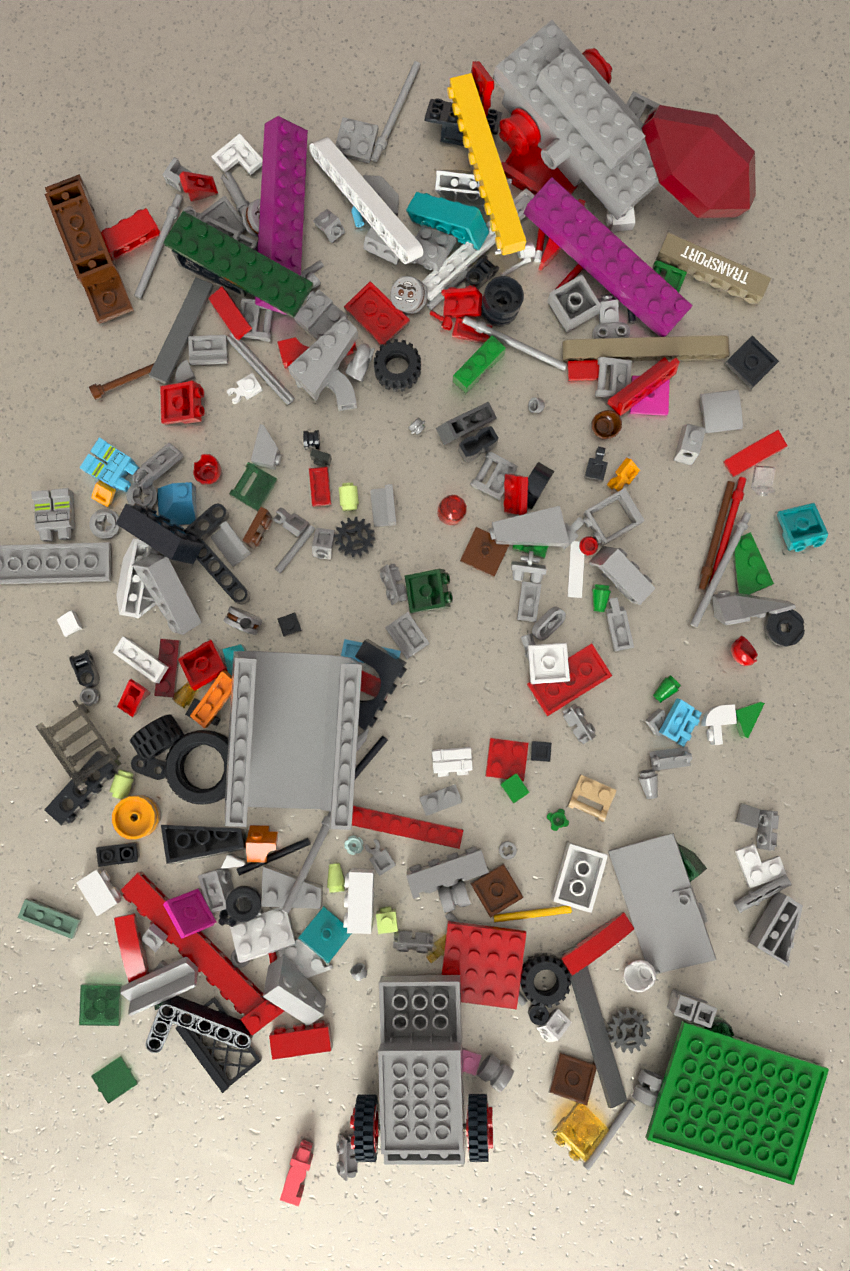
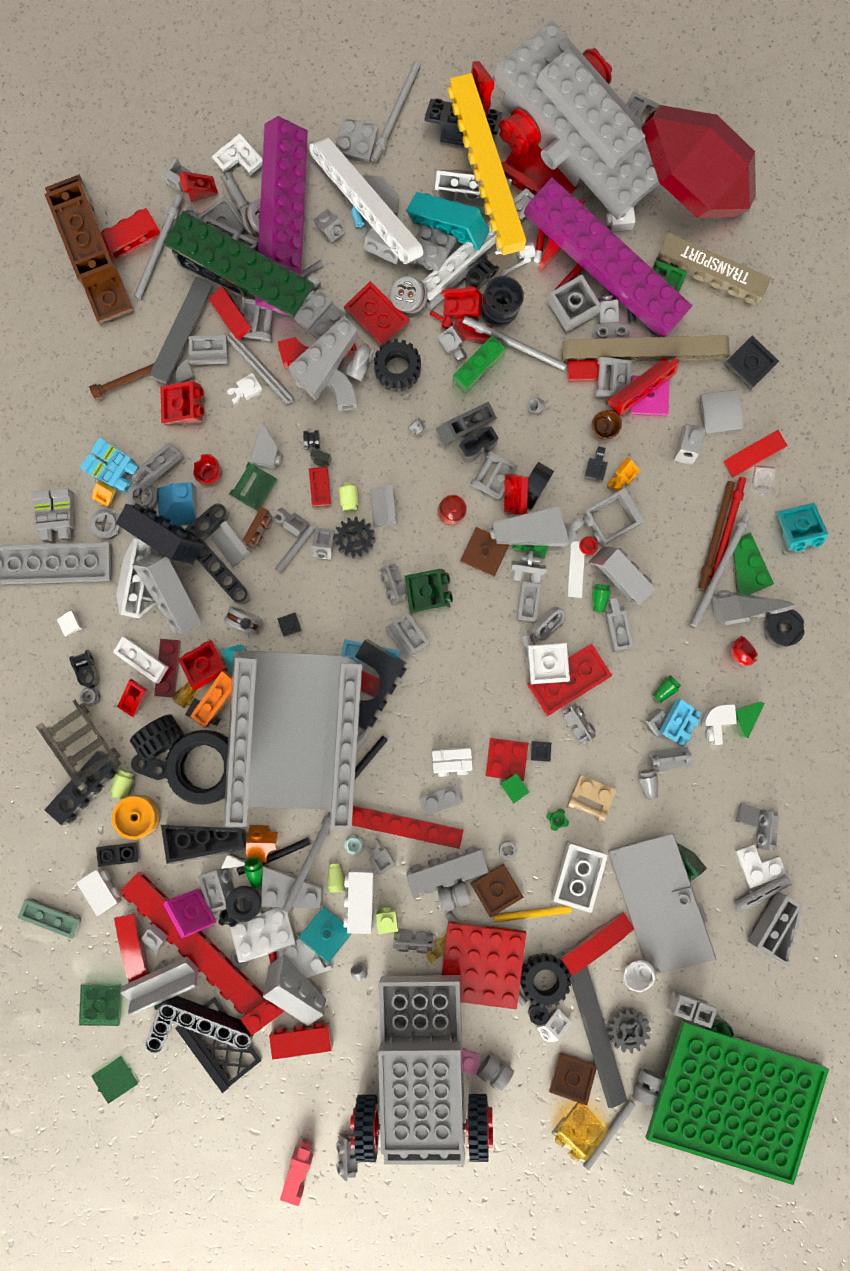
none -> green cone [243,857,263,888]
none -> light grey plate [437,326,467,361]

